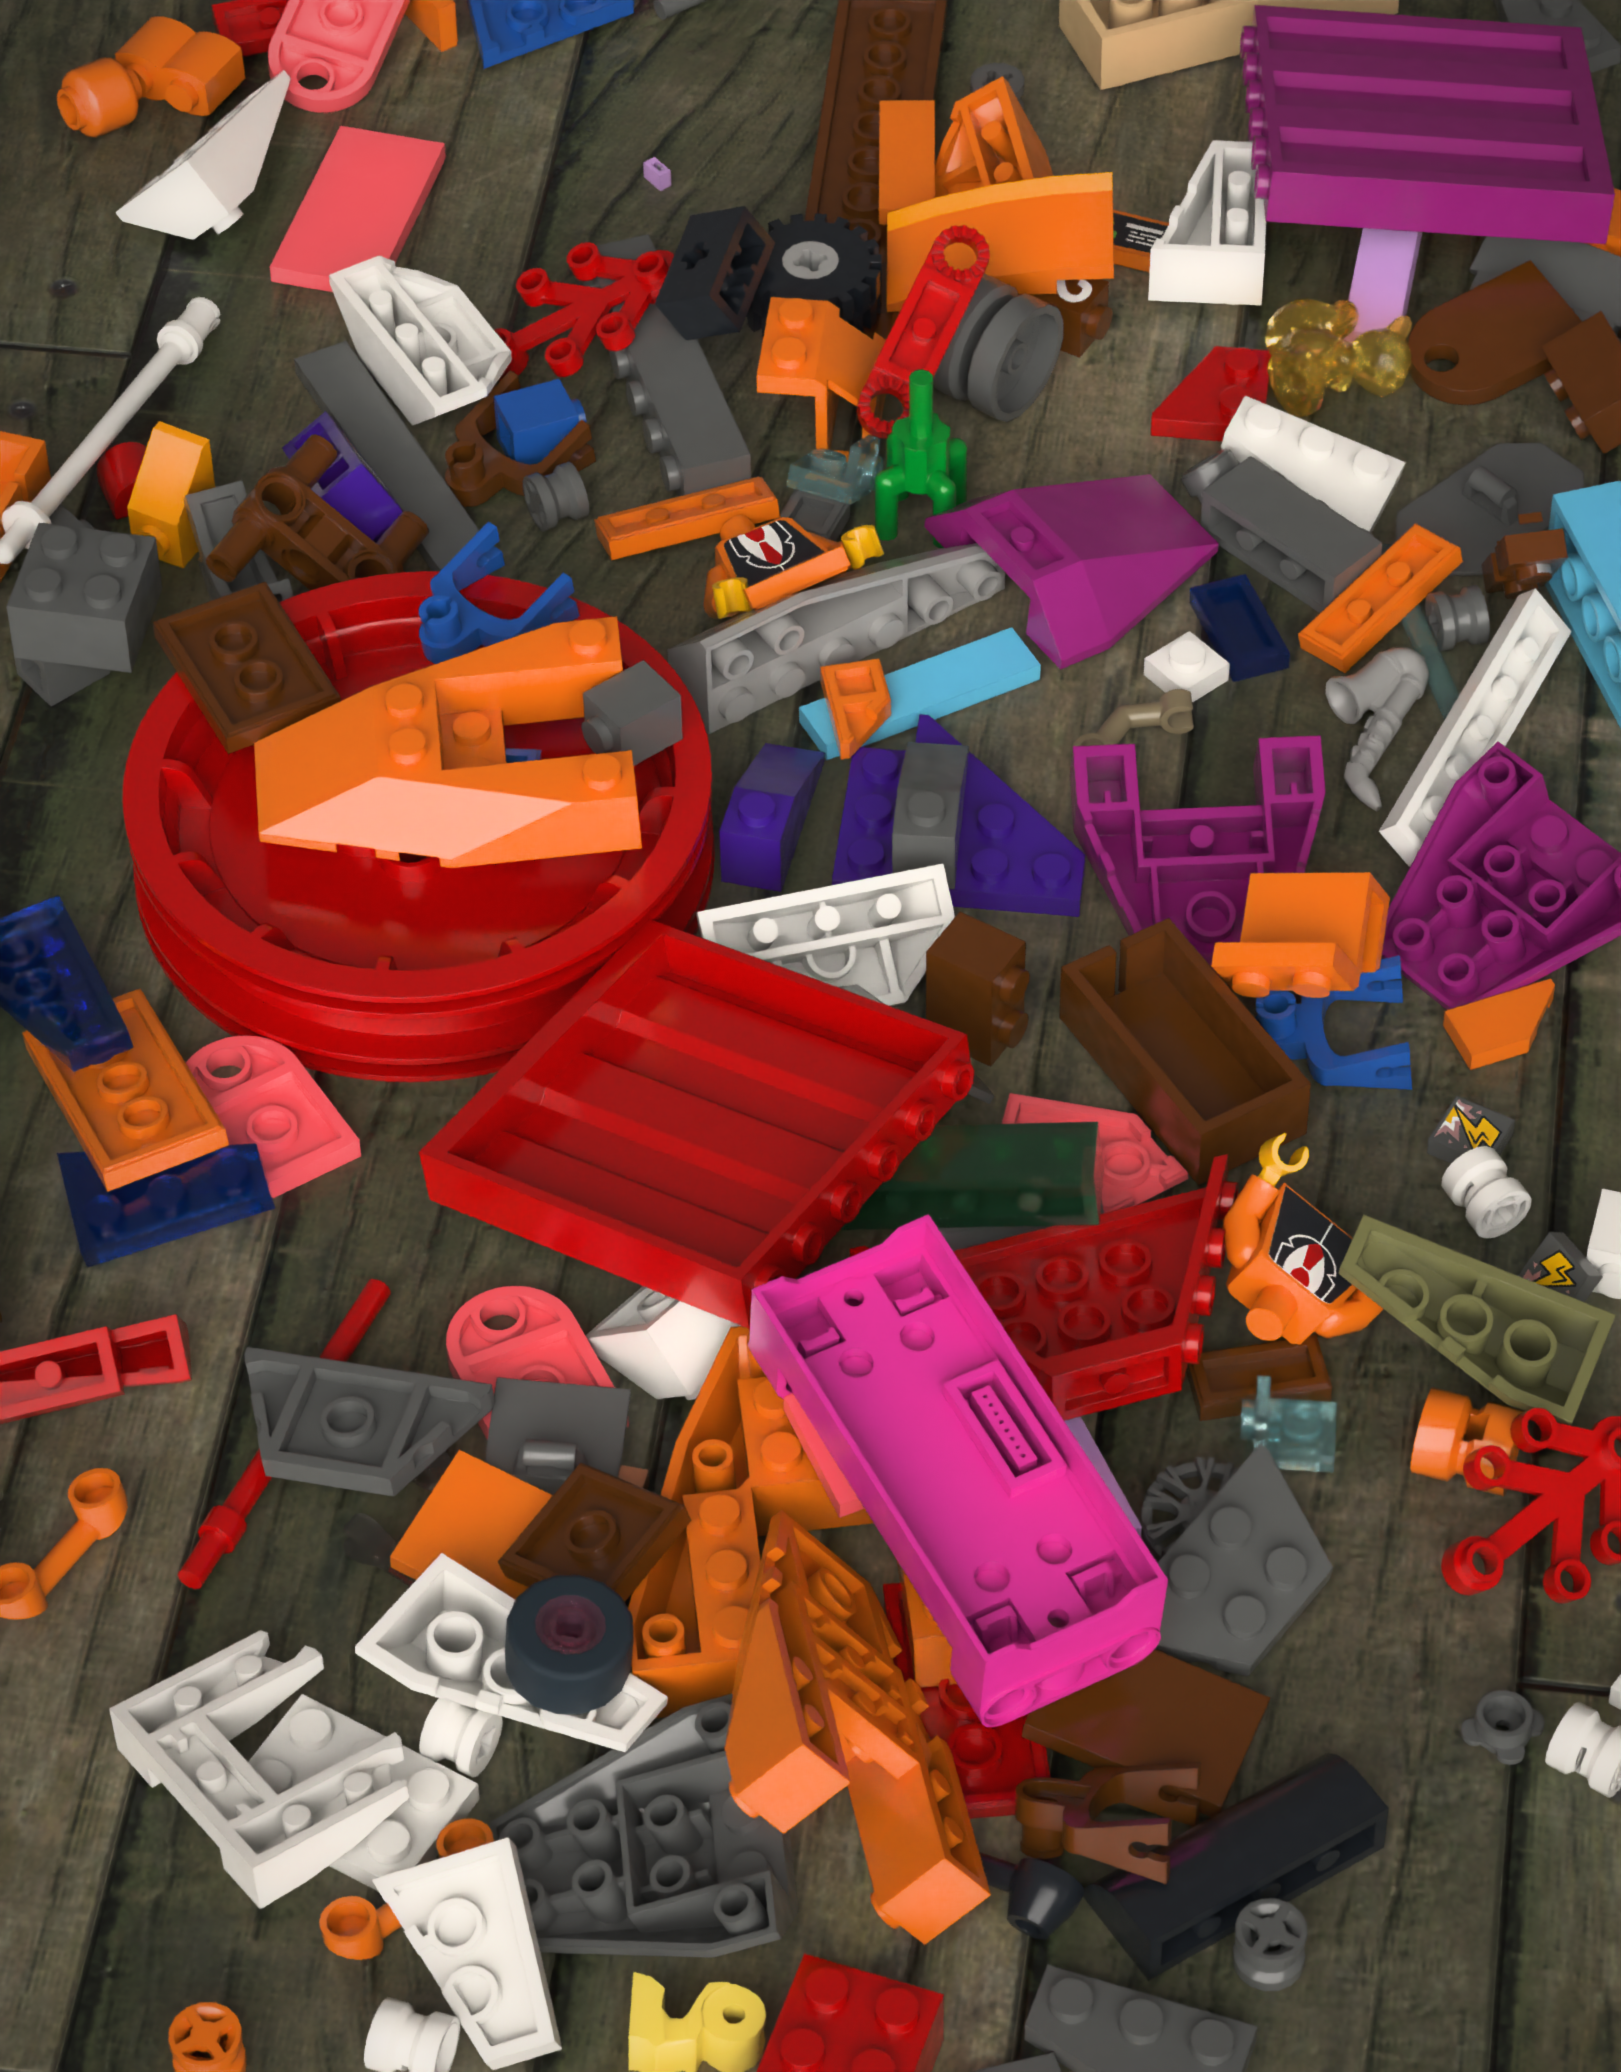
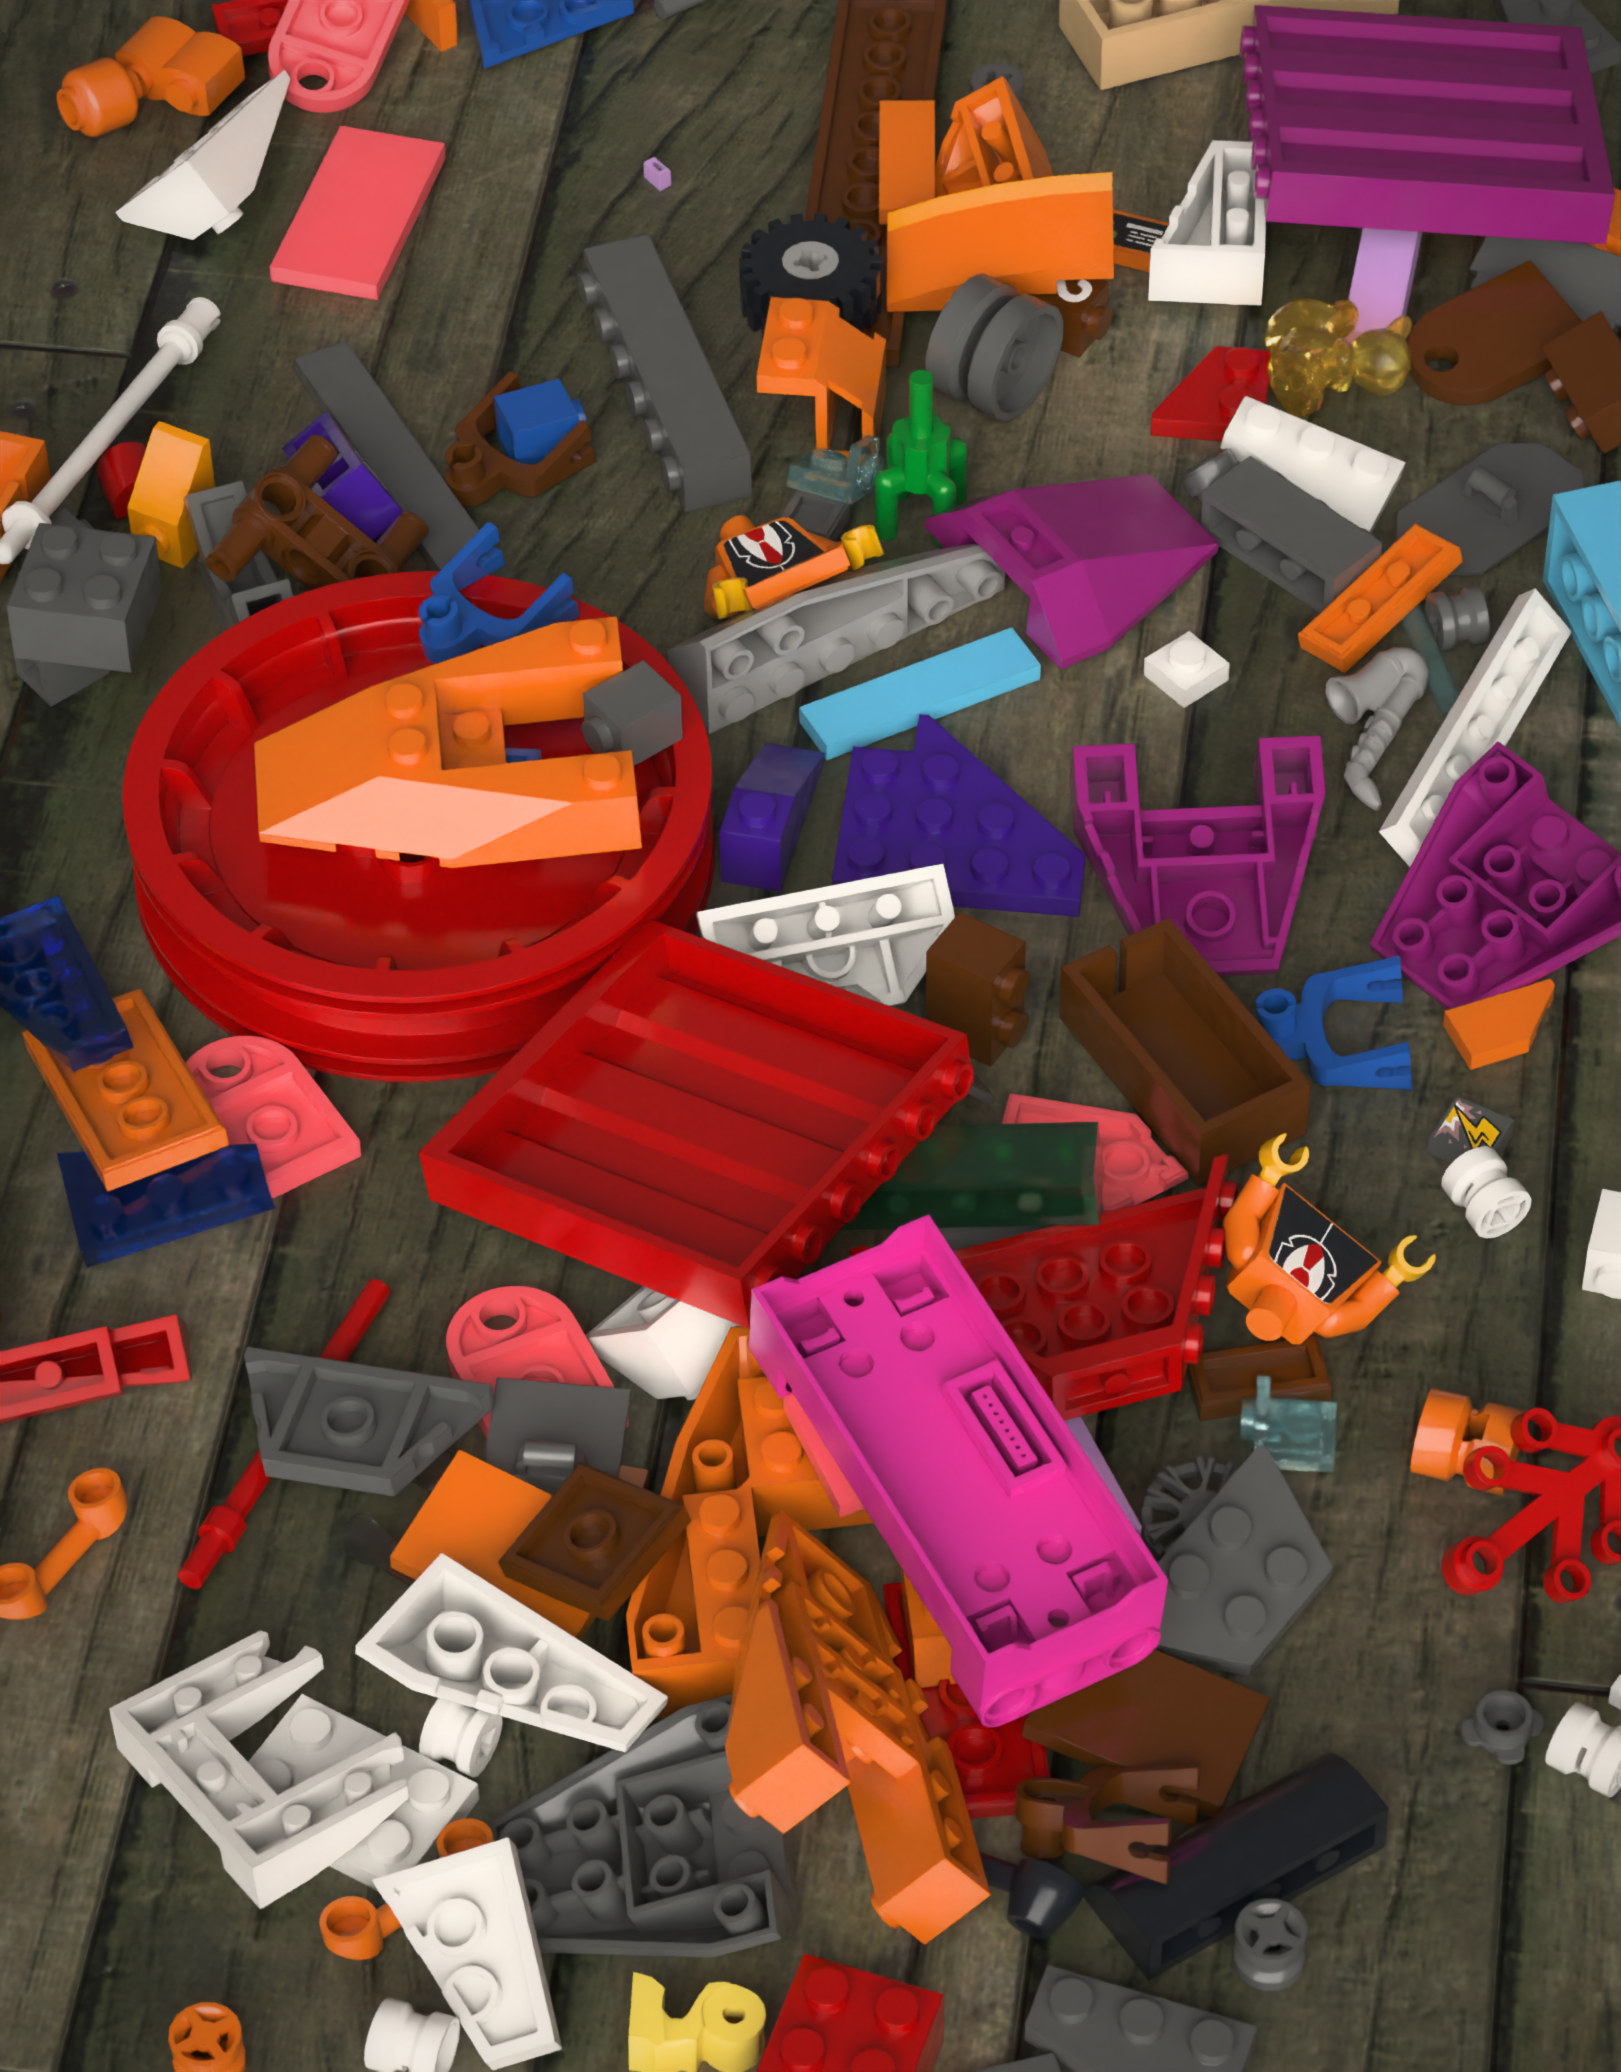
reddish brown tile [153,582,341,754] -> none
white wedge [329,255,512,426] -> none
red plant [494,242,675,381] -> none
black wheel [505,1575,634,1714] -> none
dark grey wheel [522,461,589,531] -> none
orange tile [594,476,780,560] -> none
black brick [655,206,775,340] -> none
orange tile [820,658,891,760] -> none
red plate [857,224,990,439] -> none
dark grey slope [892,742,969,889] -> none
dark tan arm [1072,689,1194,750] -> none
clear blue tile [1190,574,1290,682] -> none
orange piece [1211,872,1390,998] -> none
olive wedge [1338,1214,1616,1425] -> none
reddish brown piece [1481,512,1568,599] -> none
dark grey tile [1518,1232,1603,1302] -> none

